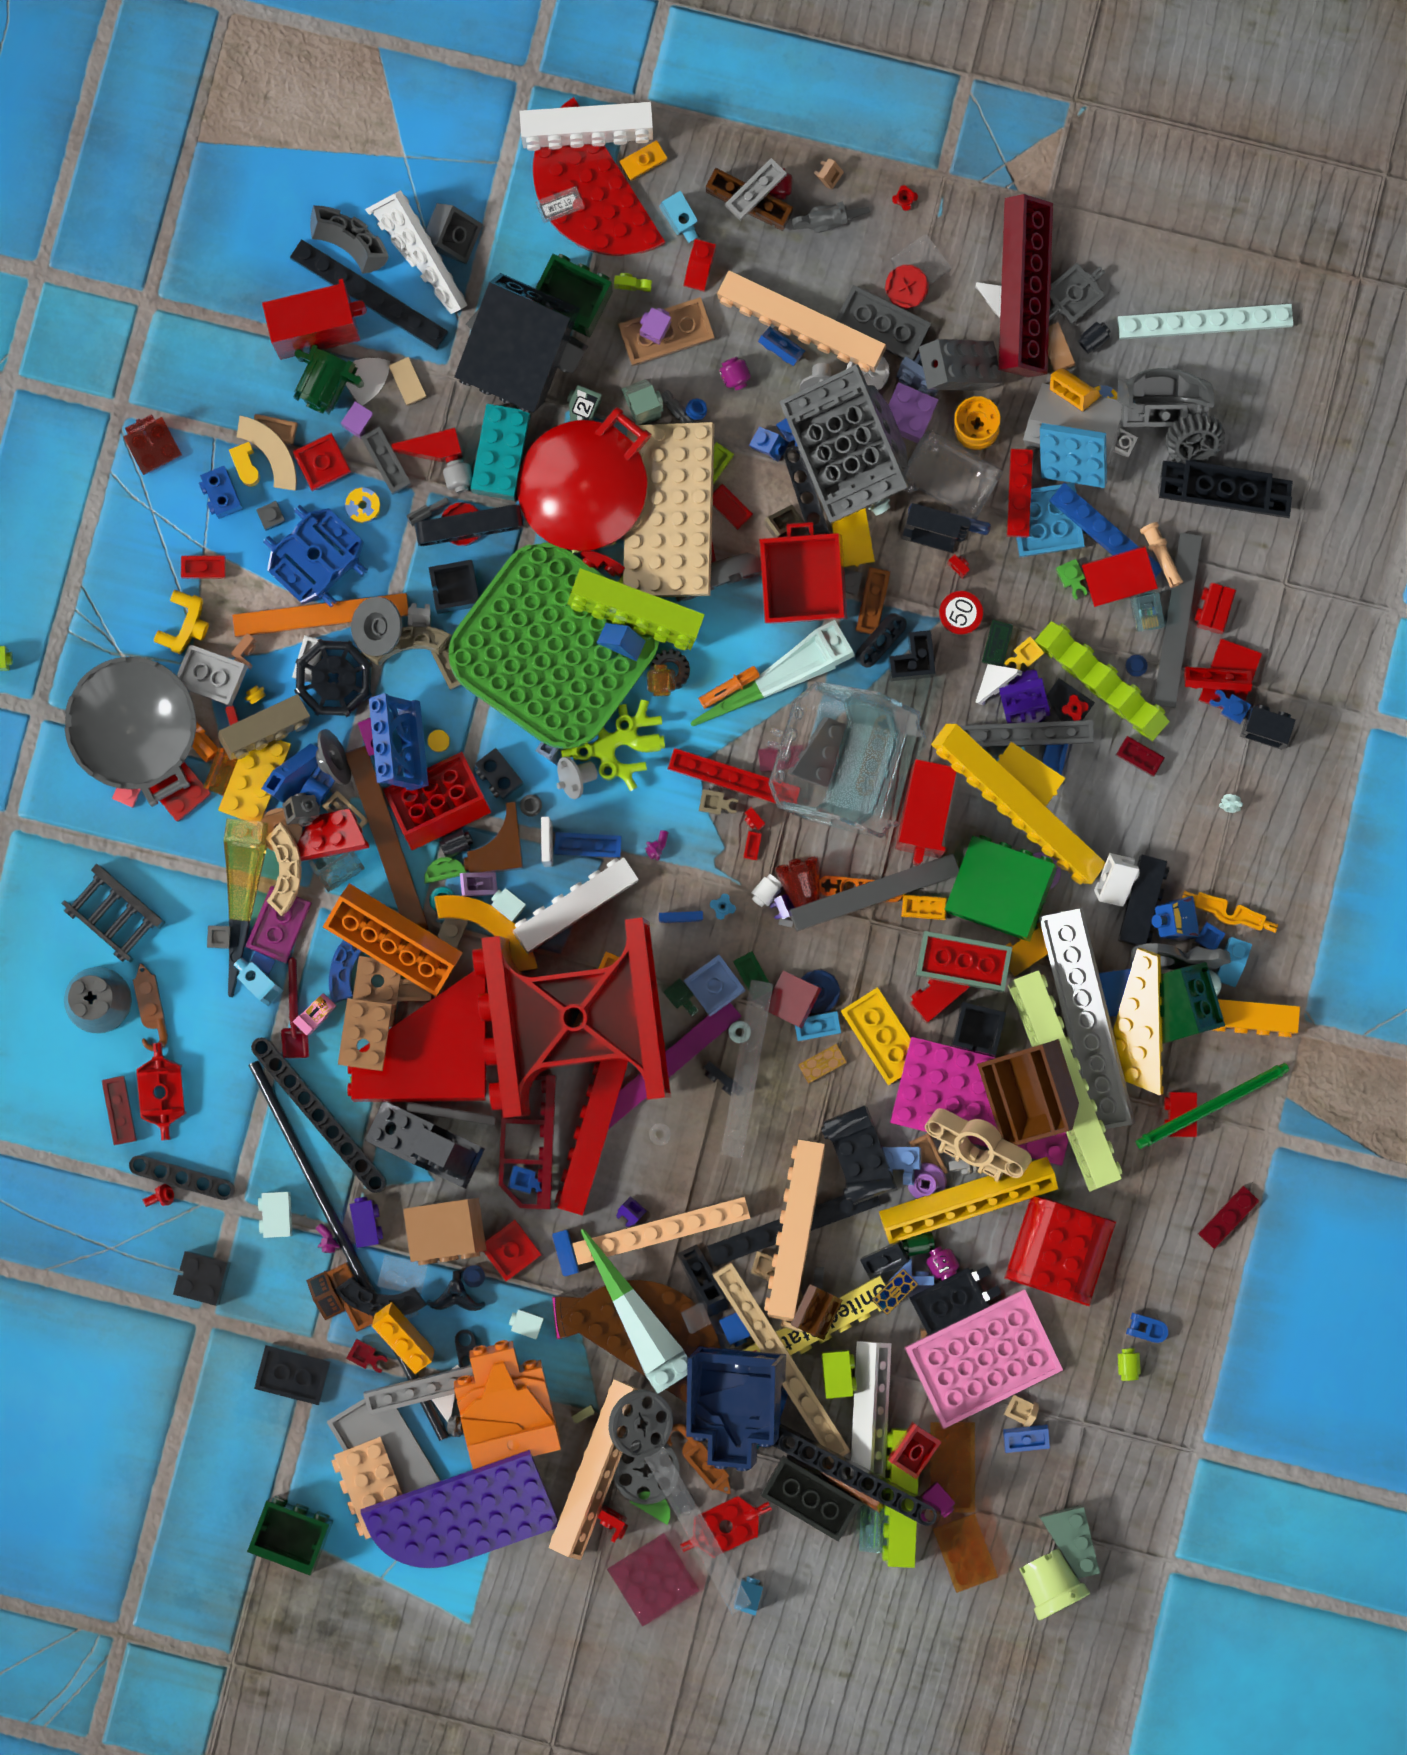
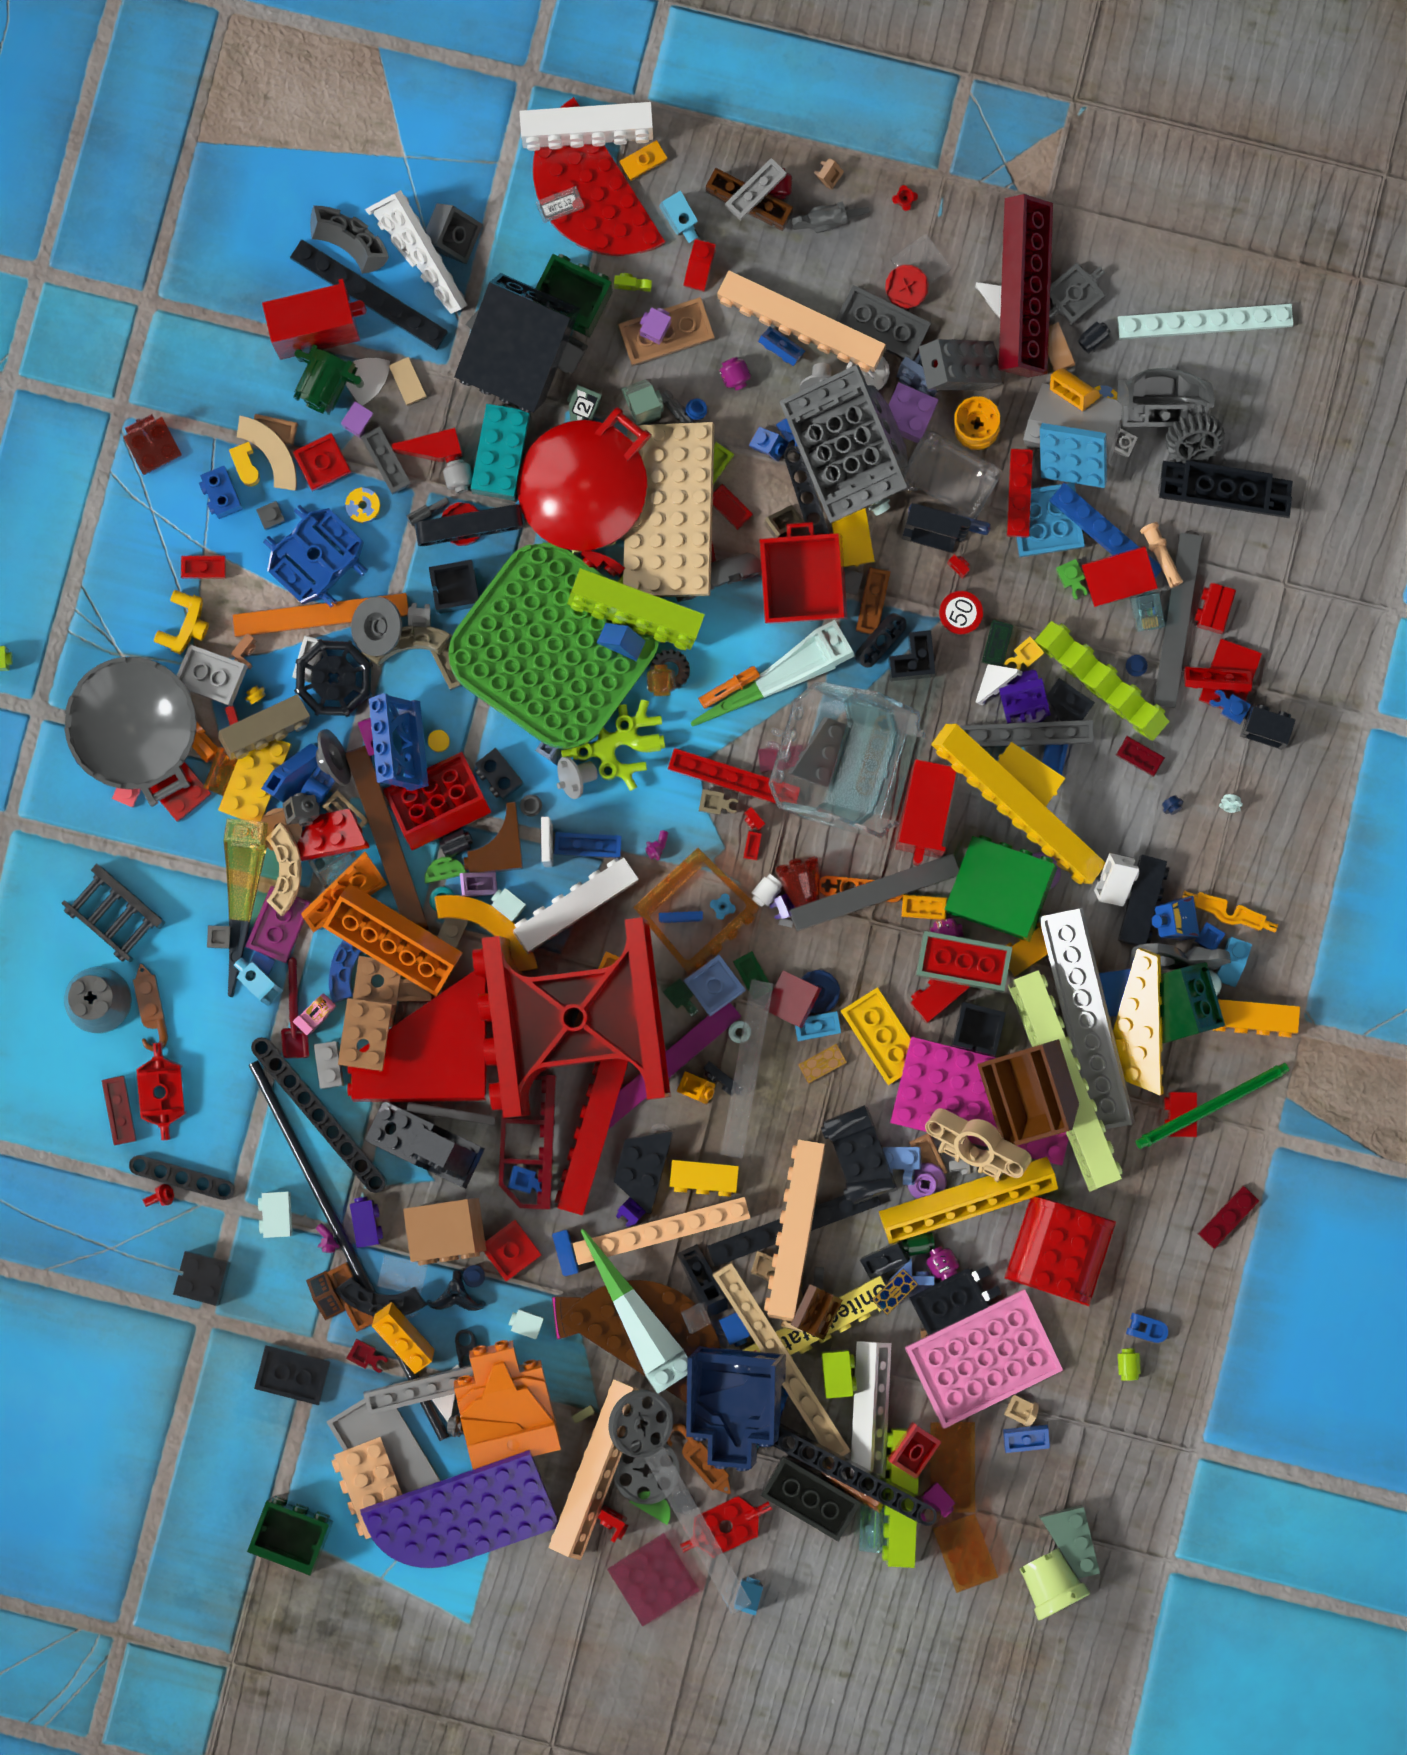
red plate [1062,695,1088,721] -> none
none -> orange wing [301,851,387,933]
none -> light grey brick [314,1041,344,1089]
none -> black wing [614,1131,674,1214]
none -> clear orange windscreen [633,848,759,974]
none -> yellow brick [670,1160,739,1197]
none -> light orange bracket [676,1071,715,1104]
none -> magenta head [930,918,963,937]
none -> dark blue plate [1162,795,1183,815]

